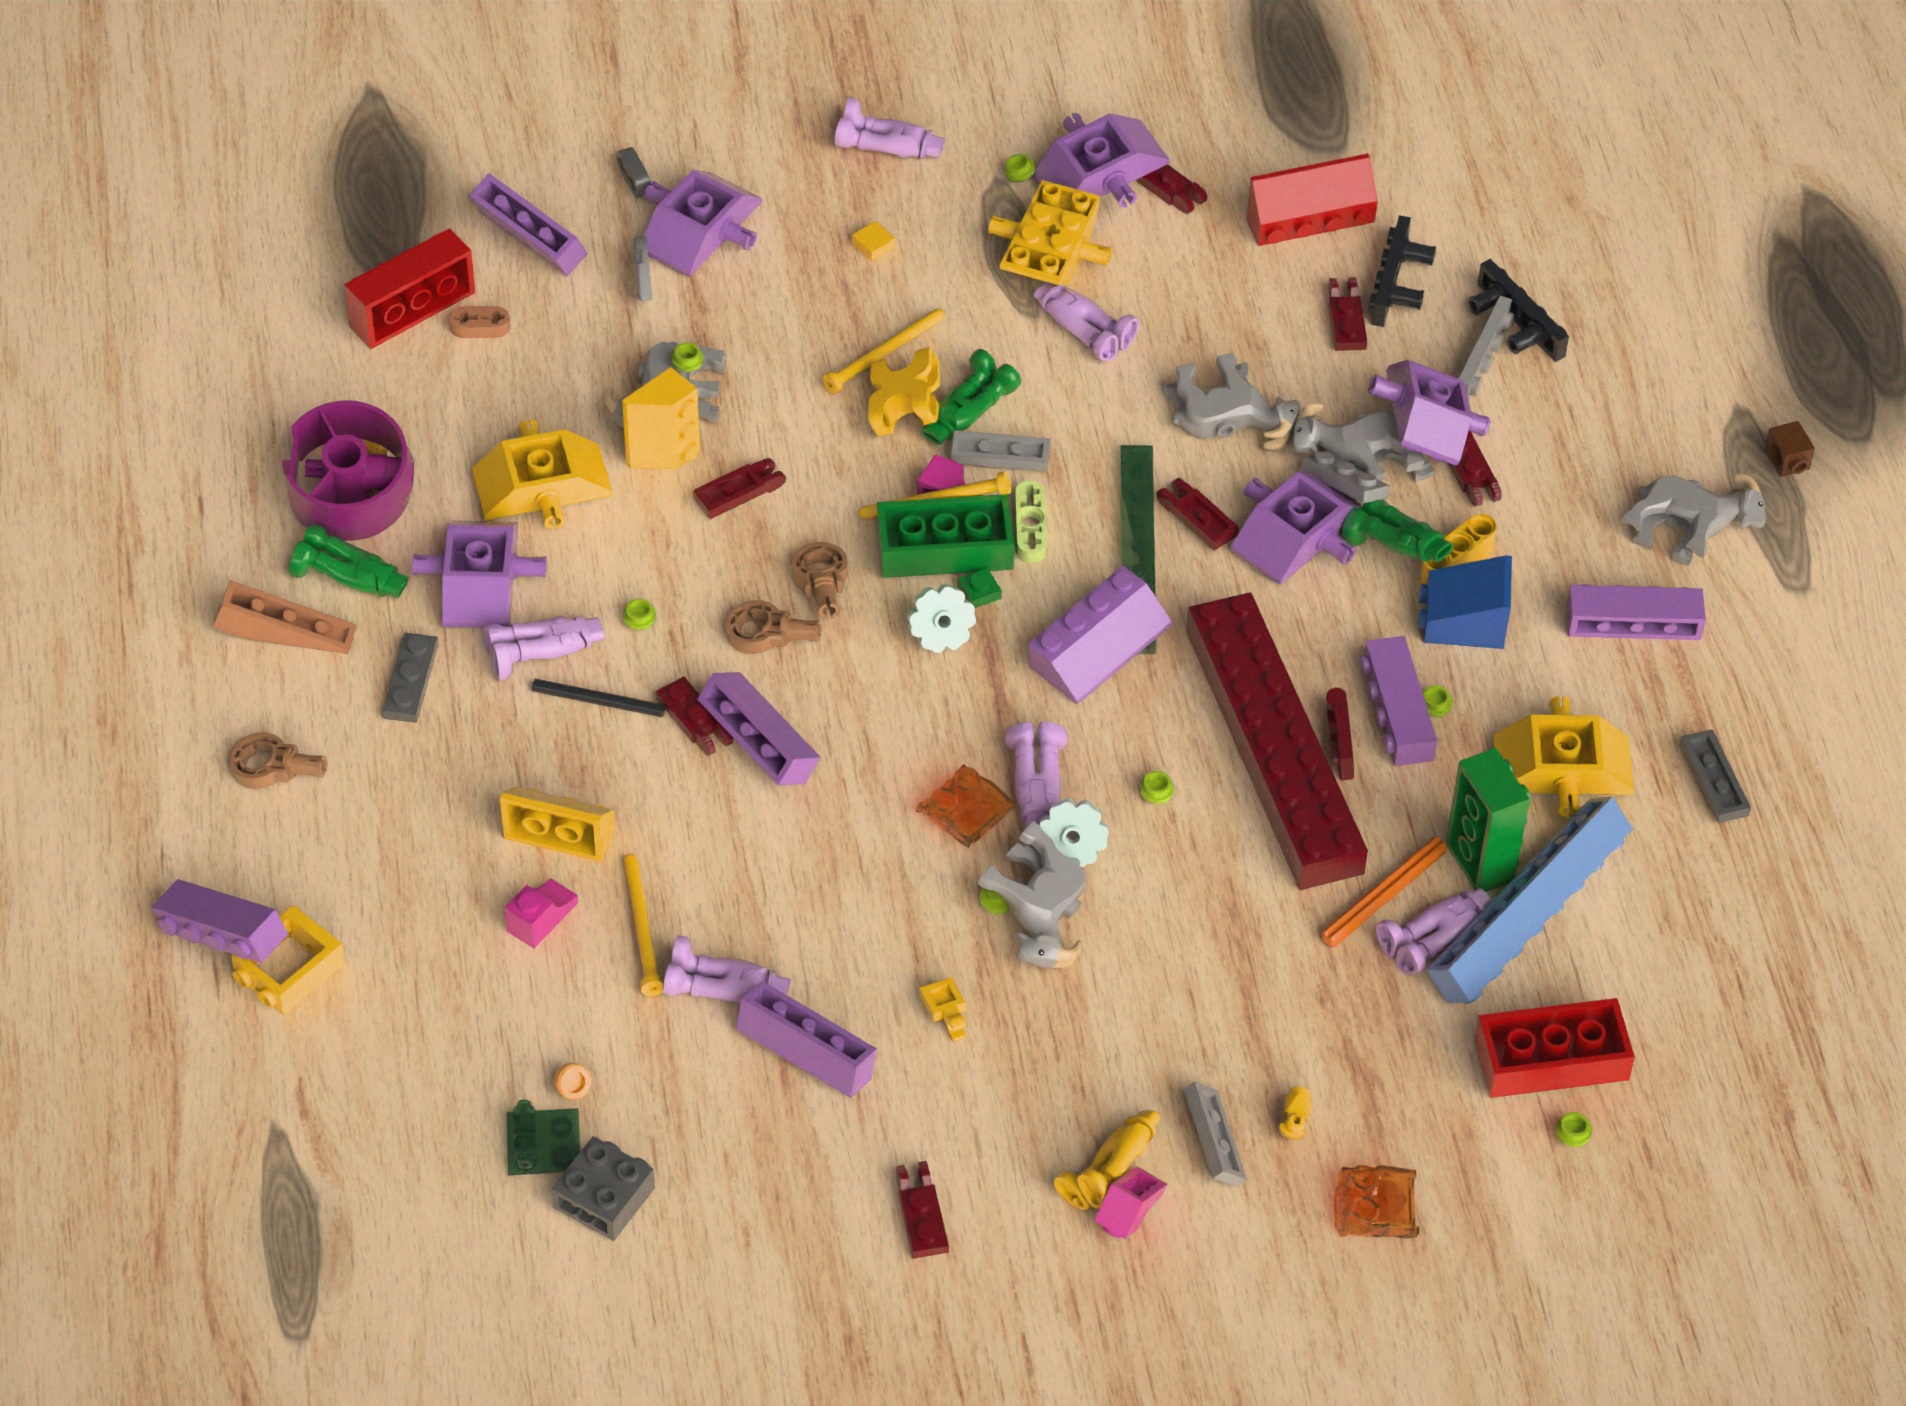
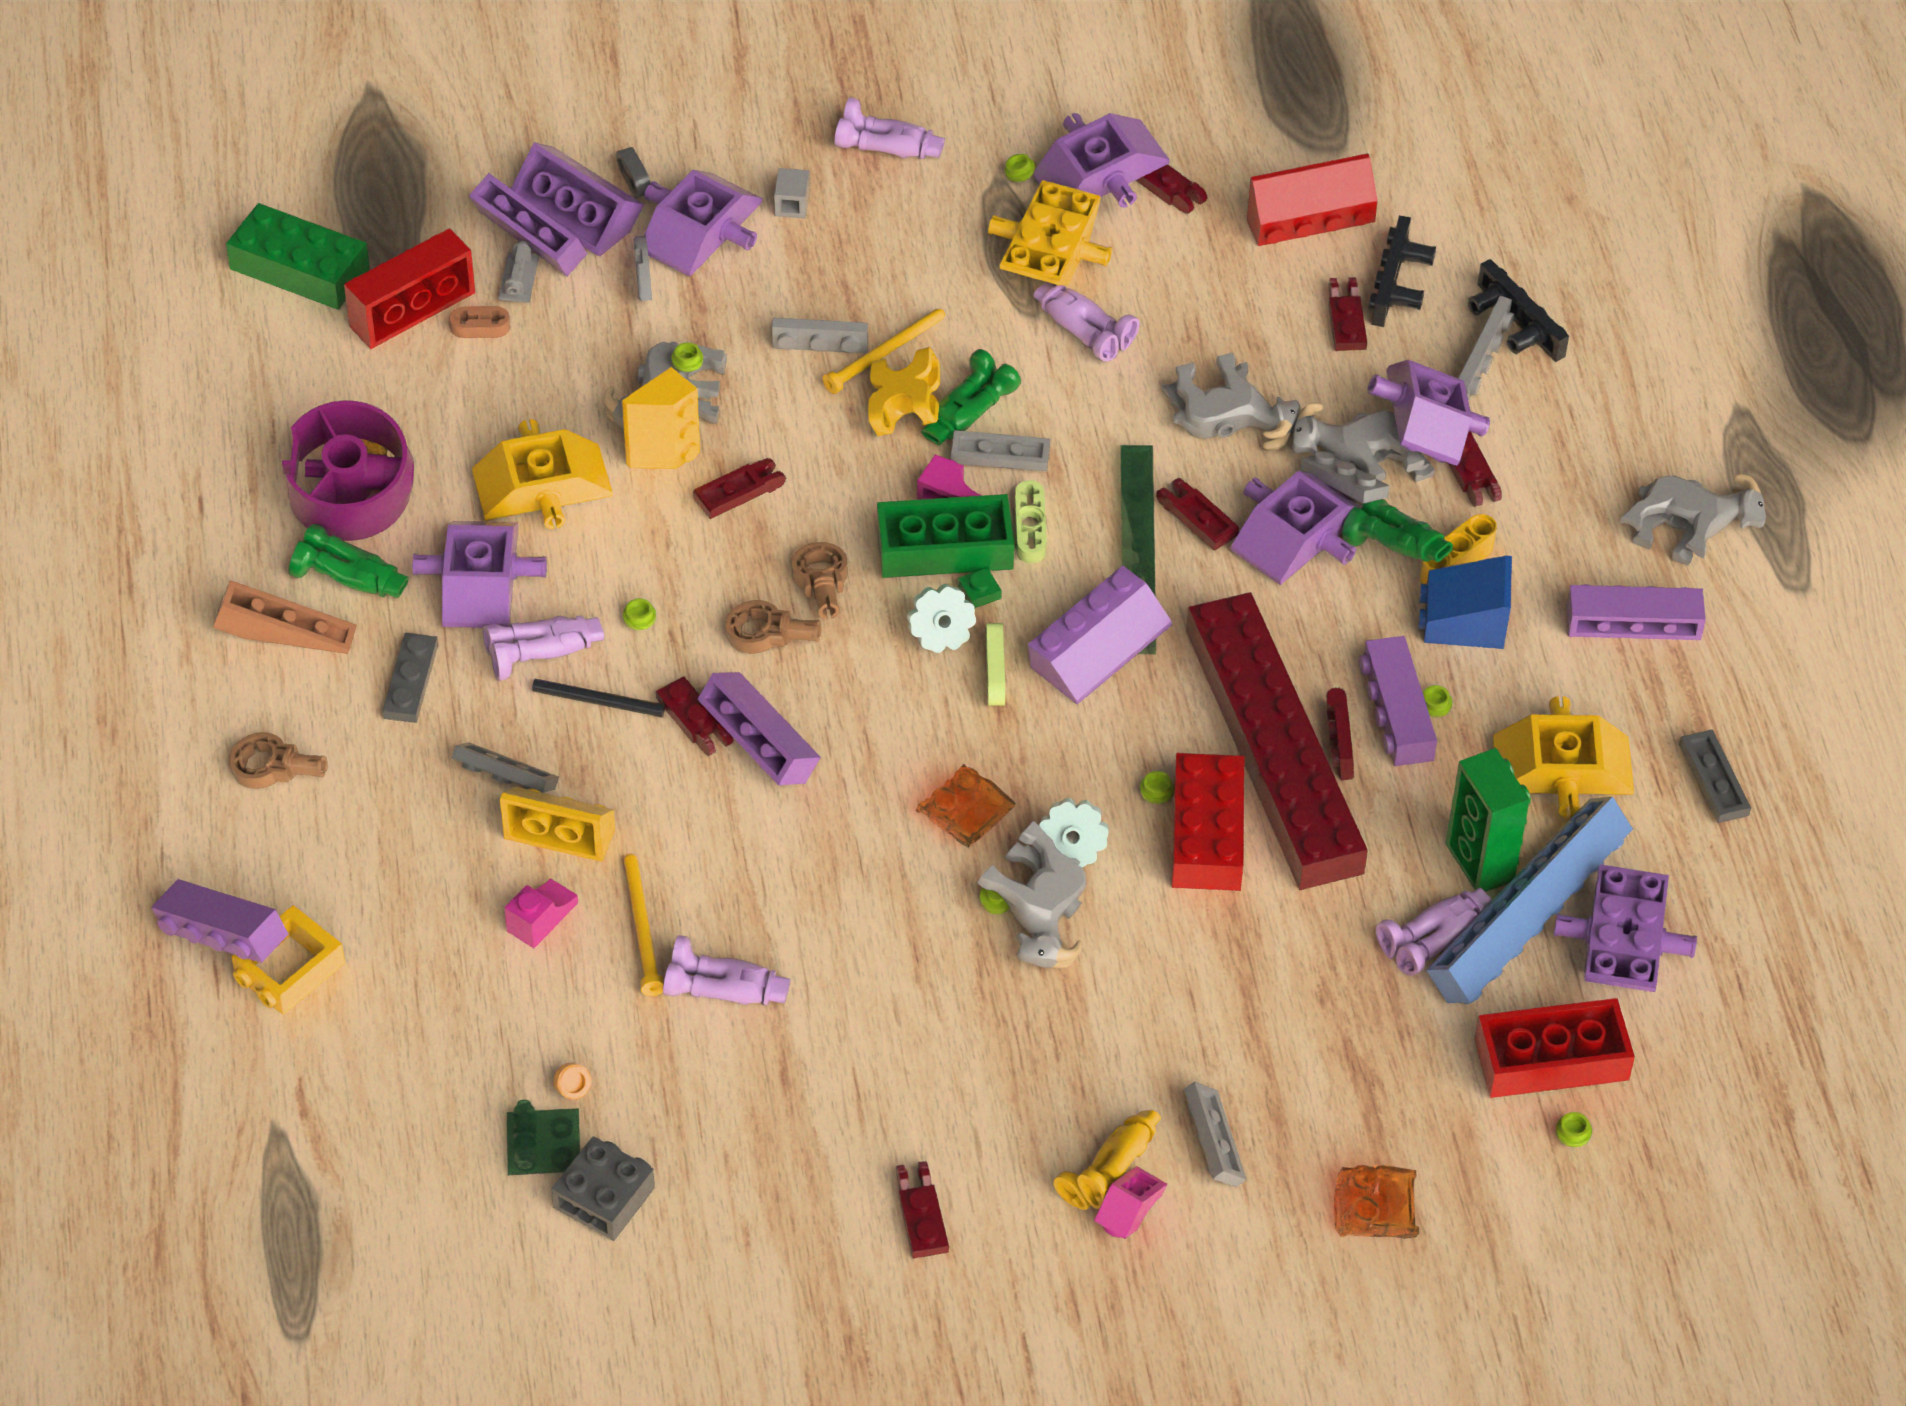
medium lavender brick [736,981,877,1098] -> none
yellow tile [852,221,895,261] -> none
yellow bar [858,471,1011,519] -> none
yellow plate [919,977,966,1042] -> none
lavender piece [1004,722,1068,829] -> none
yellow arm [1279,1086,1312,1140] -> none
orange axle [1321,836,1447,948] -> none
reddish brown brick [1764,421,1815,477] -> none
none -> green brick [226,203,370,310]
none -> dark grey plate [452,742,559,793]
none -> light grey hinge [498,241,539,303]
none -> medium lavender slope [511,142,644,256]
none -> light grey plate [772,317,868,353]
none -> light grey brick [774,168,810,219]
none -> yellowish green beam [986,623,1005,706]
none -> red brick [1172,753,1245,891]
none -> medium lavender slope [1554,864,1697,992]

